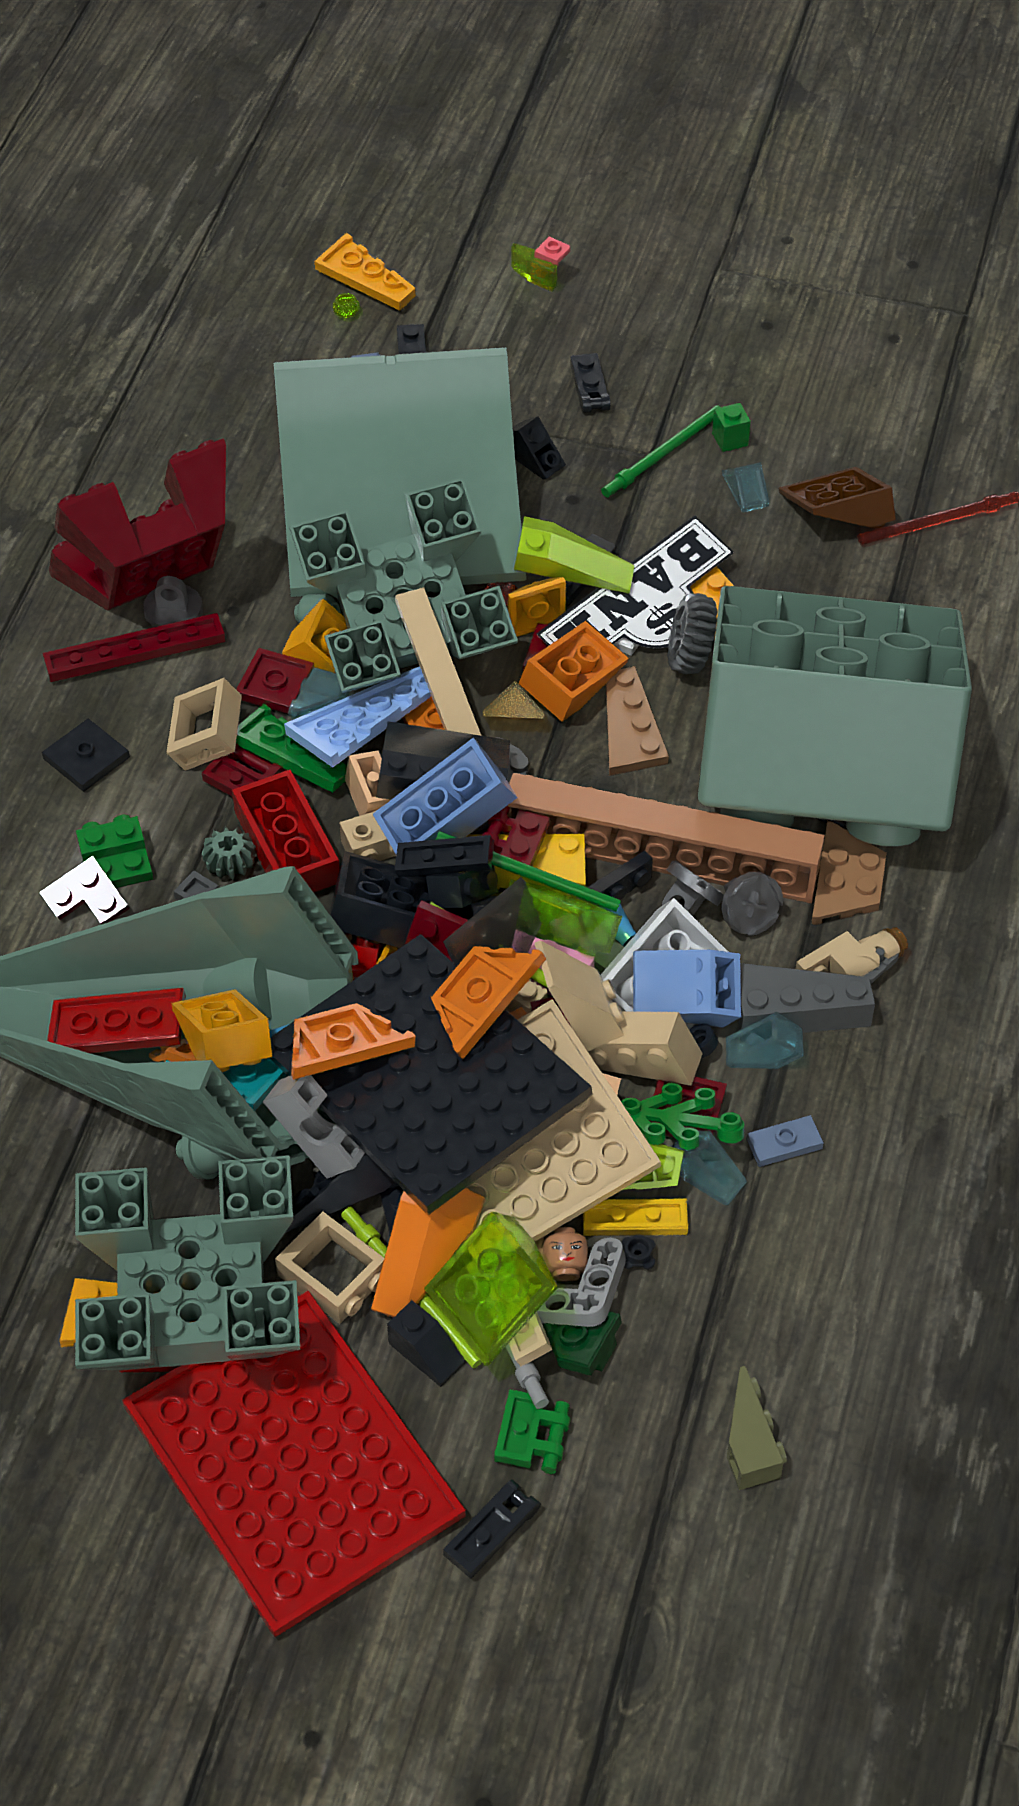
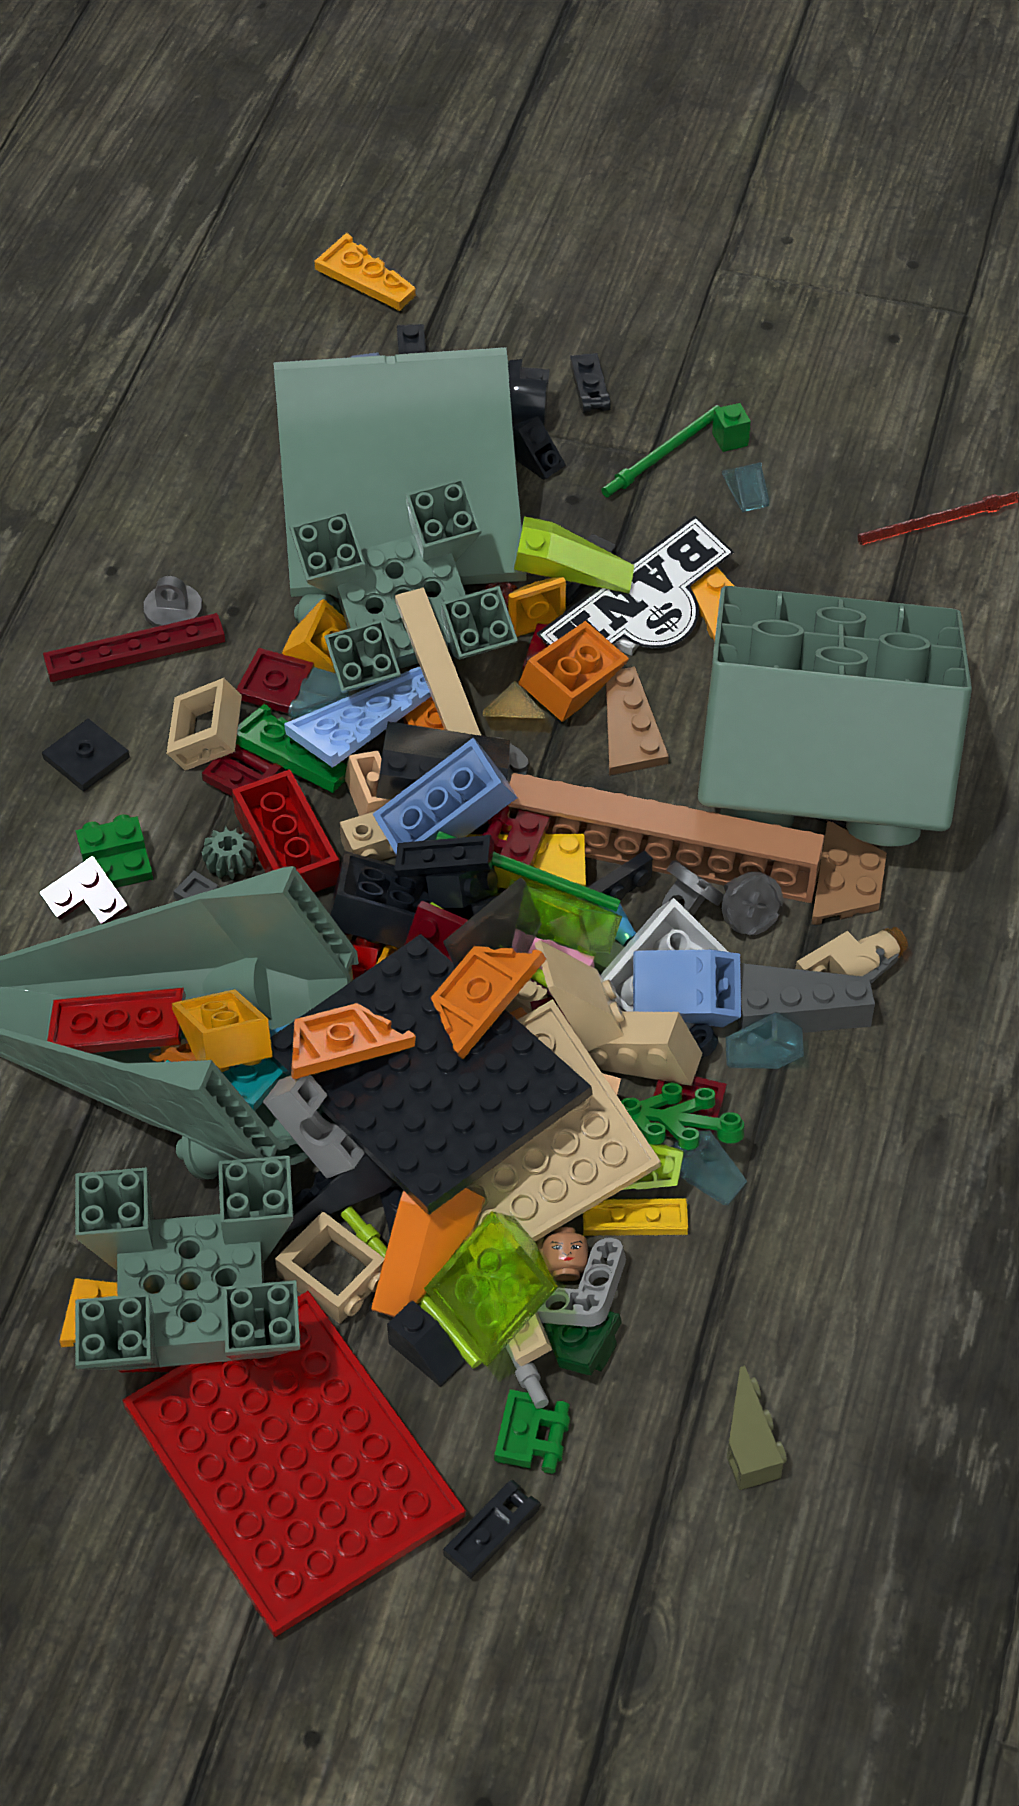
dark red slope [49,438,226,611] -> none
clear neon green plate [333,293,360,318] -> none
clear neon green slope [511,243,557,291] -> none
coral bracket [534,237,570,280] -> none
black plate [621,1235,655,1270] -> none
dark grey gear [667,593,718,674] -> none
sand blue plate [747,1115,823,1167] -> none
reddish brown slope [779,467,896,529] -> none
none -> black brick [508,359,550,427]

